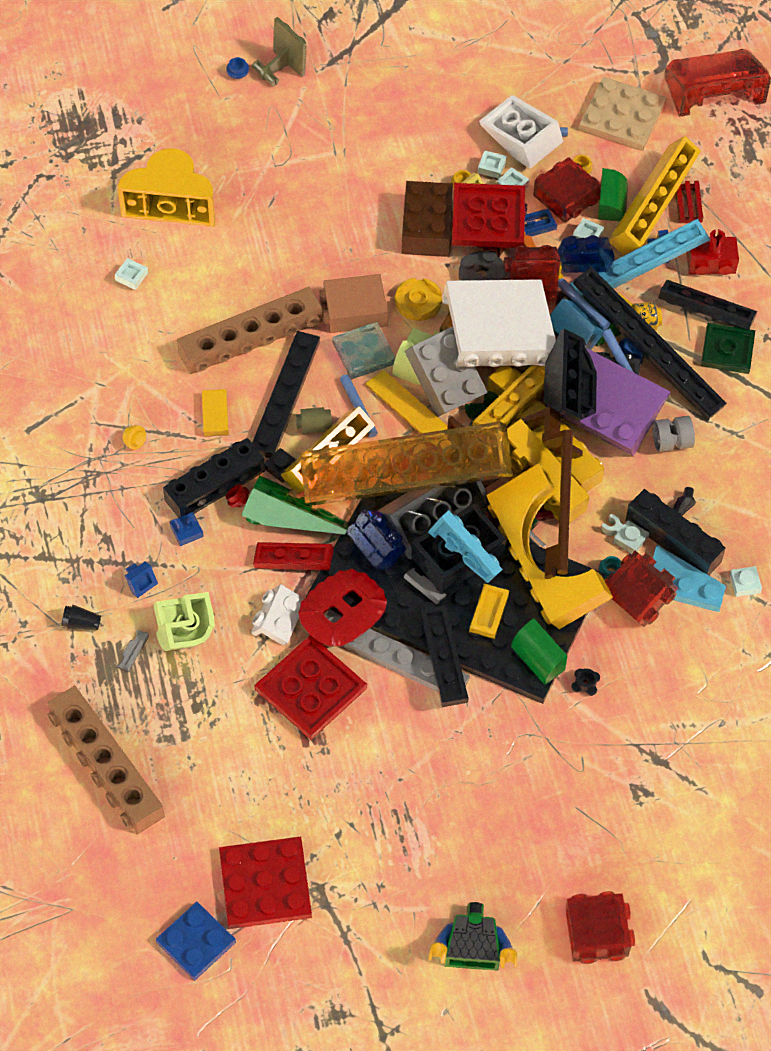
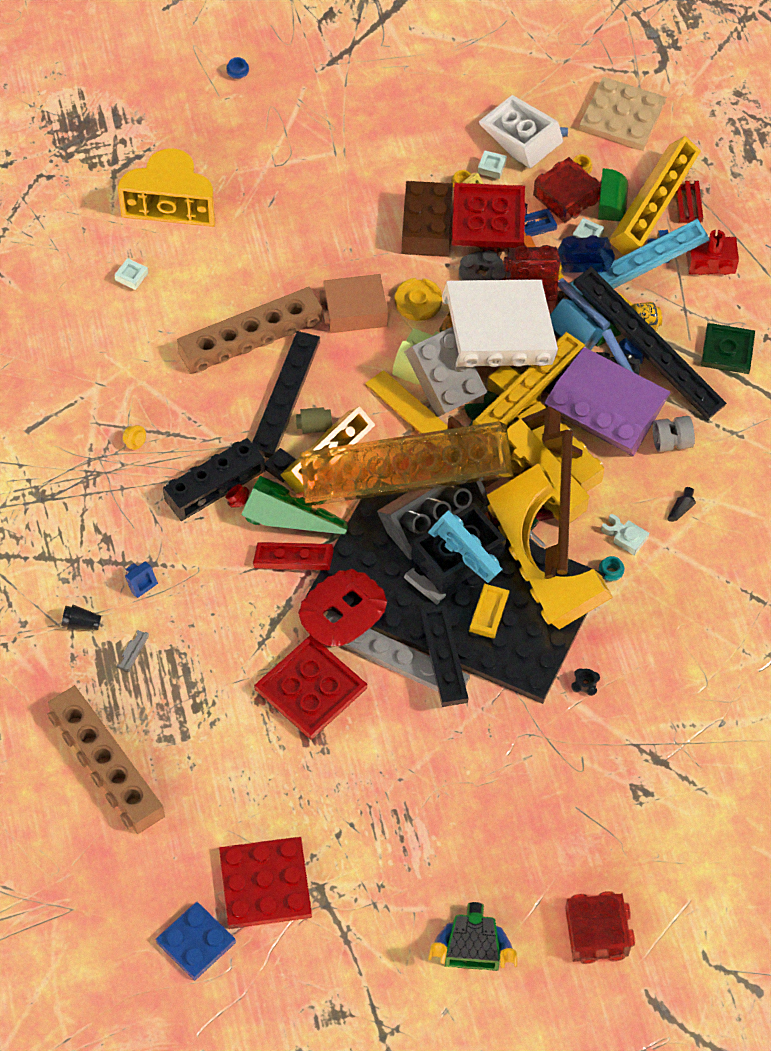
yellowish green brick [153,592,214,651] -> none
blue tile [169,512,204,546] -> none
yellow tile [202,389,229,436] -> none
white bracket [251,584,304,646] -> none
olive plate [252,17,307,86] -> none
clear light blue plate [332,322,396,380] -> none
medium blue bar [340,374,378,438] -> none
clear blue brick [346,511,406,570] -> none
light aqua plate [497,167,530,188] -> none
green brick [511,618,568,685] -> none
black wedge [544,329,597,421] -> none
clear red brick [604,550,678,627] -> none
black brick [625,489,726,576] -> none
medium azure wing [644,545,726,612] -> none
black plate [658,280,757,330] -> none
clear red windscreen [664,49,771,117] -> none
light aqua plate [729,566,762,597] -> none

